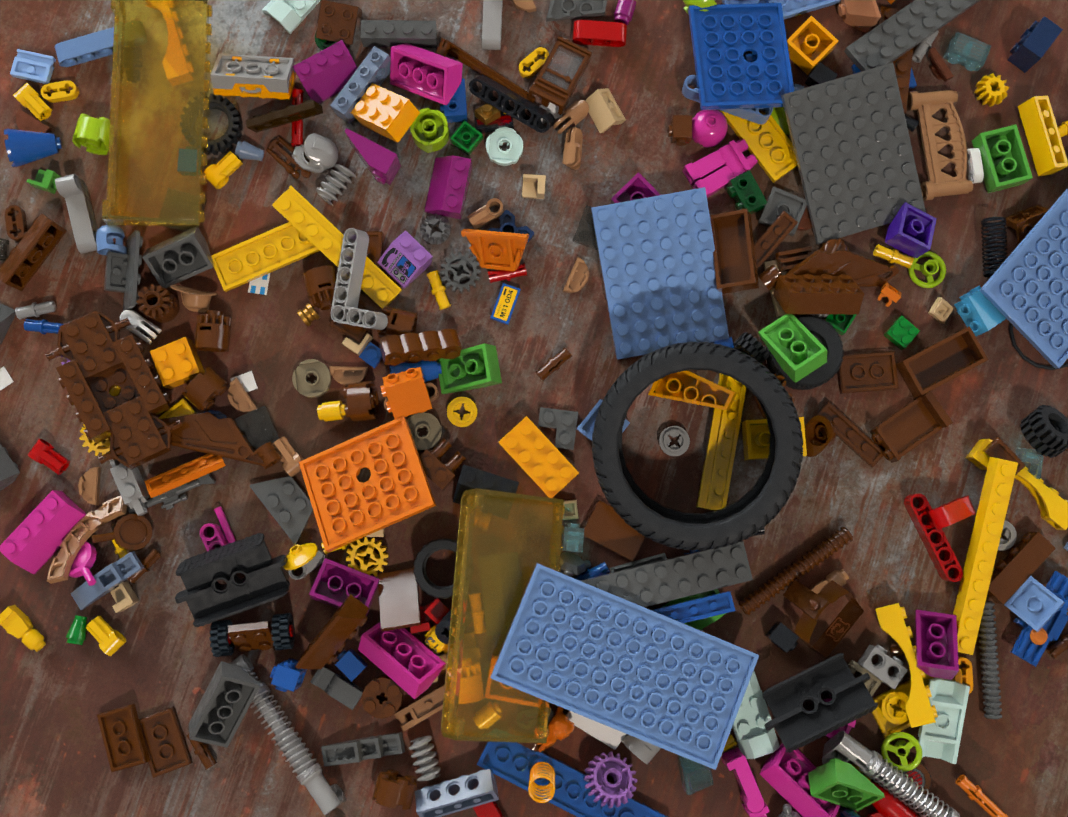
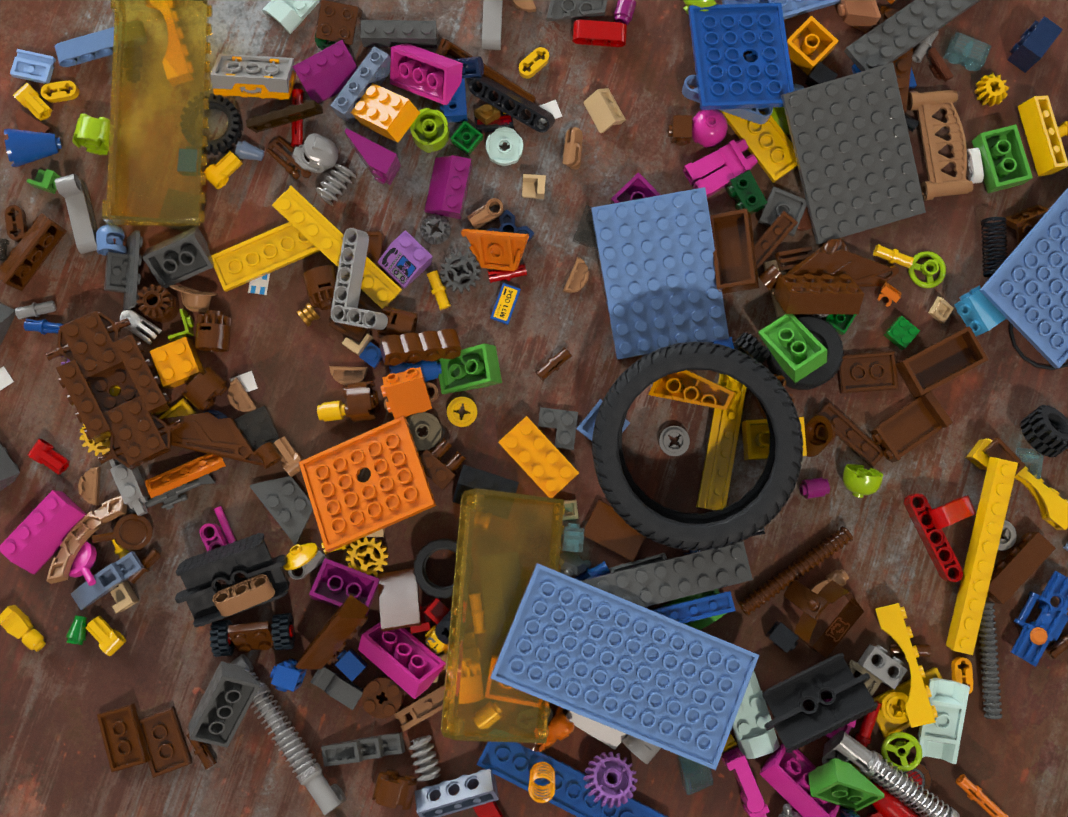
dark tan plate [292,359,332,398] -> none
reddish brown door [528,36,592,115] -> none
medium nougat arm [553,100,589,134] -> none
dark purple slope [885,202,937,258] -> none
magenta slope [915,610,959,680] -> none
medium blue plate [1004,576,1065,632] -> none
none -> lime bracket [167,308,195,342]
none -> medium nougat beam [212,574,275,616]
none -> dark blue brick [453,56,484,79]
none -> magenta brick [799,477,830,499]
none -> lime cylinder [843,464,883,498]
none -> red pin [855,699,882,748]

